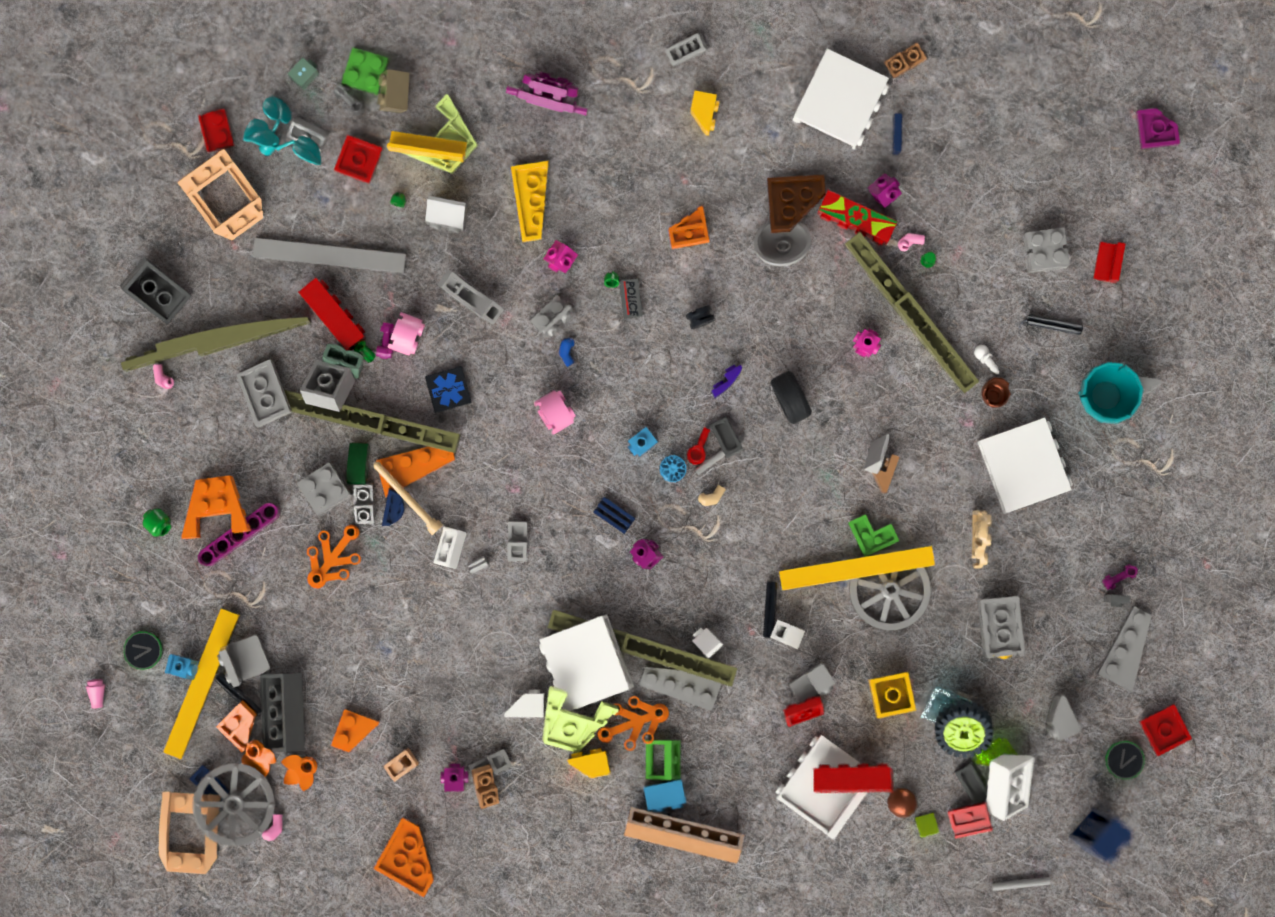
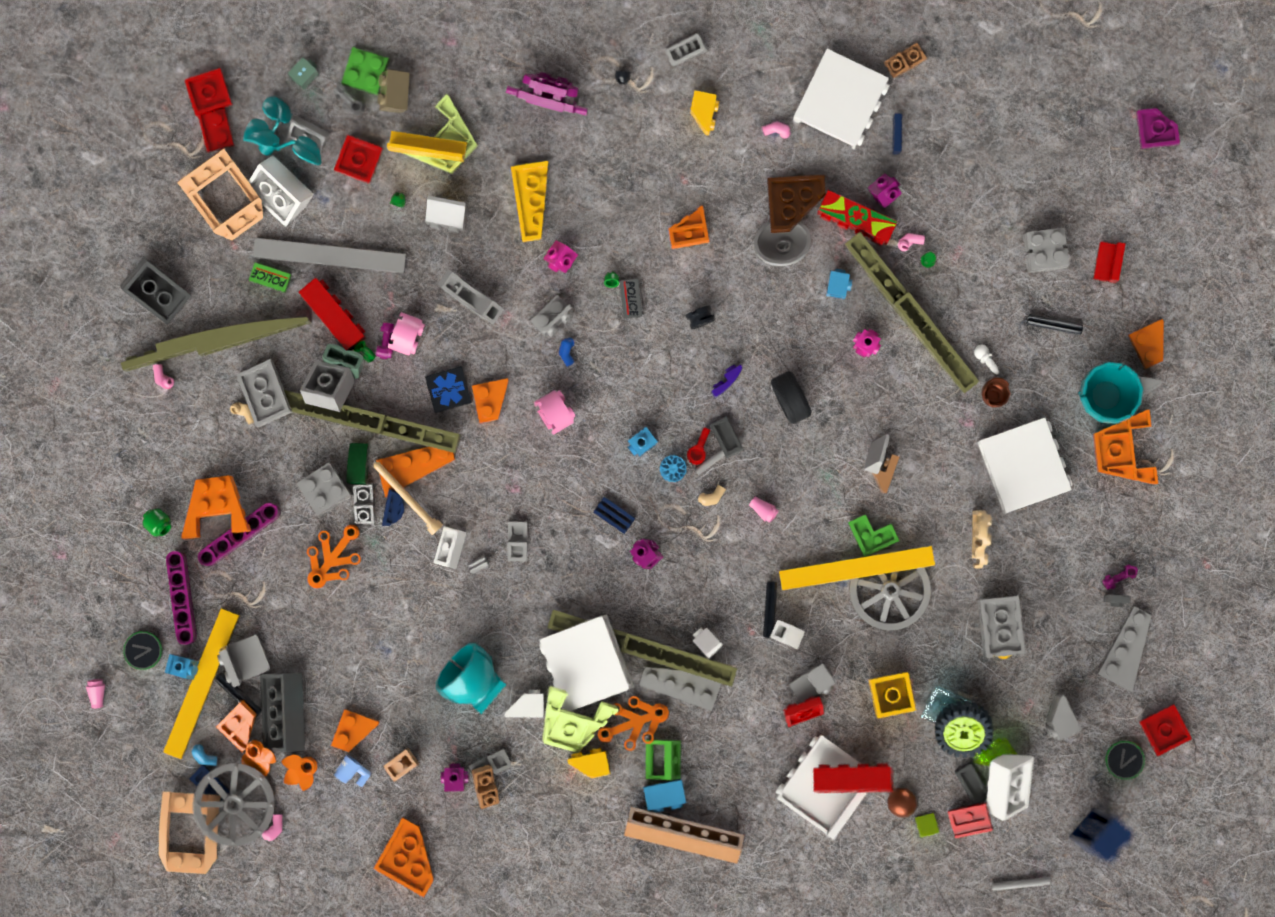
none -> magenta beam [166,551,197,645]
none -> red plate [184,68,233,117]
none -> dark azure arm [192,744,218,766]
none -> tan arm [230,402,254,425]
none -> white slope [249,156,314,227]
none -> bright green tile [249,263,292,293]
none -> light blue piece [334,754,371,787]
none -> teal plate [436,643,507,714]
none -> orange wing [472,378,509,423]
none -> black hinge [615,71,630,85]
none -> bright pink cone [749,496,779,523]
none -> bright pink arm [762,122,791,138]
none -> dark azure brick [826,269,852,299]
none -> orange wing [1093,409,1158,485]
none -> orange wing [1128,319,1164,369]

